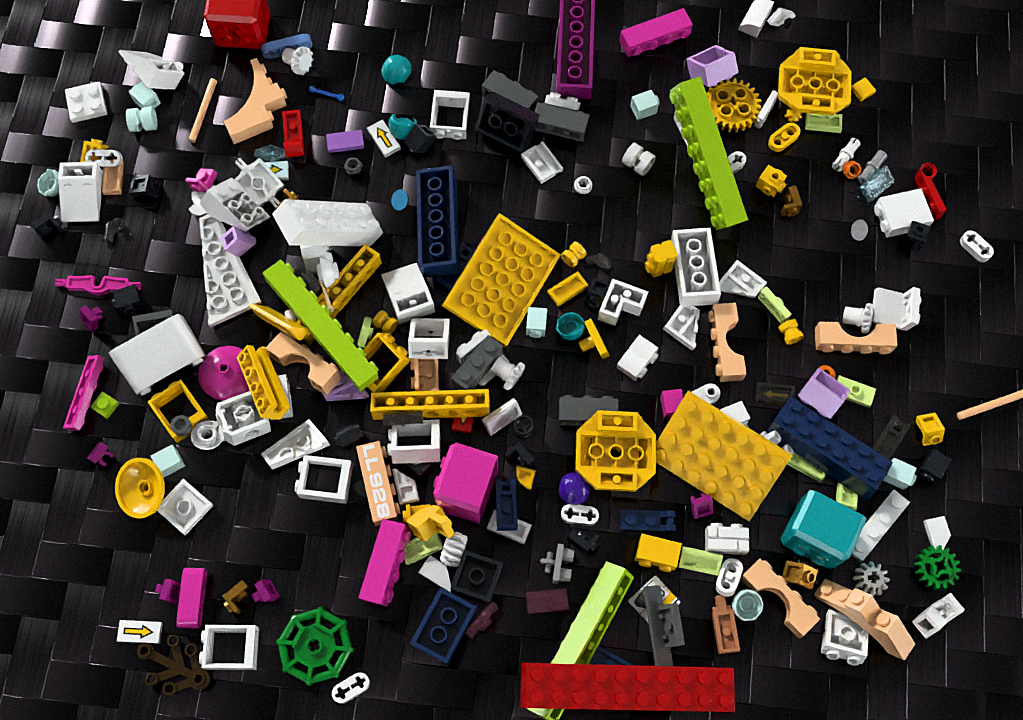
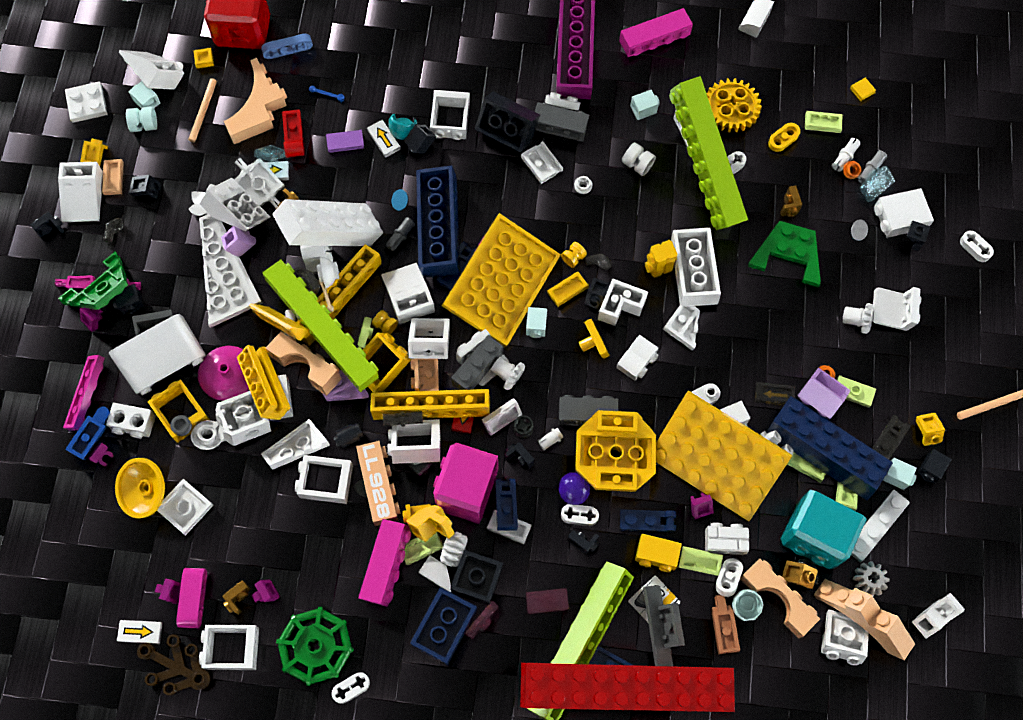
light aqua hair [37,169,59,197] -> none
white beam [85,150,123,167] -> none
lime plate [90,392,119,419] -> none
light aqua brick [151,445,185,477] -> none
dark pink bracket [185,169,218,192] -> none
white gear [282,46,314,75] -> none
dark grey plate [344,157,362,175] -> none
teal hair [382,55,412,85] -> none
white tile [392,469,419,506] -> none
dark grey brick [482,70,538,111] -> none
yellow tile [516,466,536,491] -> none
light grey hips [540,544,574,584] -> none
teal hair [556,312,585,341] -> none
dark pink brick [660,389,683,419] -> none
lavender piece [686,45,739,87] -> none
light nougat arch [708,303,746,382] -> none
white wing [719,260,767,298] -> none
white tile [754,90,778,129] -> none
yellow brick [755,165,787,197] -> none
yellowish green plate [758,286,791,324] -> none
white tile [767,8,796,27] -> none
yellow piece [778,47,851,116] -> none
yellow wheel [778,319,804,345] -> none
yellow plate [784,109,802,122] -> none
light nougat arch [815,322,897,354] -> none
green gear [914,545,961,590] -> none
red plate [915,163,947,220] -> none
white tile [923,516,951,557] -> none
none -> green wing [58,251,128,310]
none -> blue brick [65,407,110,460]
none -> white brick [106,403,156,439]
none -> yellow tile [194,48,214,69]
none -> dark grey axle [386,217,415,251]
none -> white pin [537,428,563,451]
none -> green wing [748,221,821,287]

